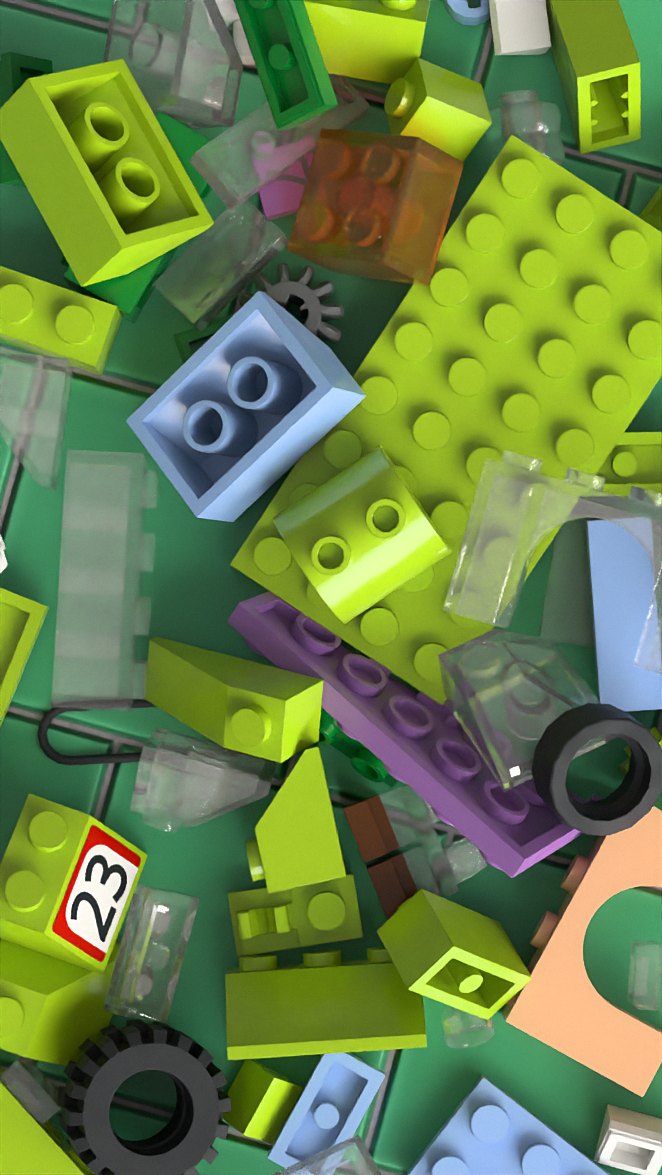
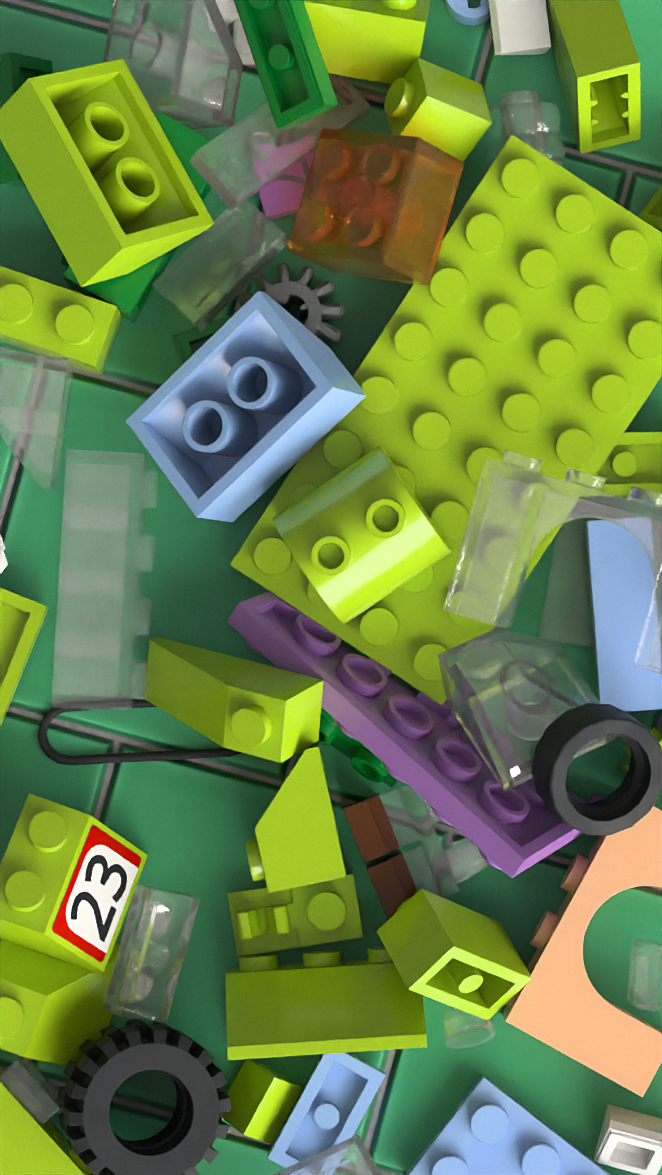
clear slope [130,727,278,832] -> none

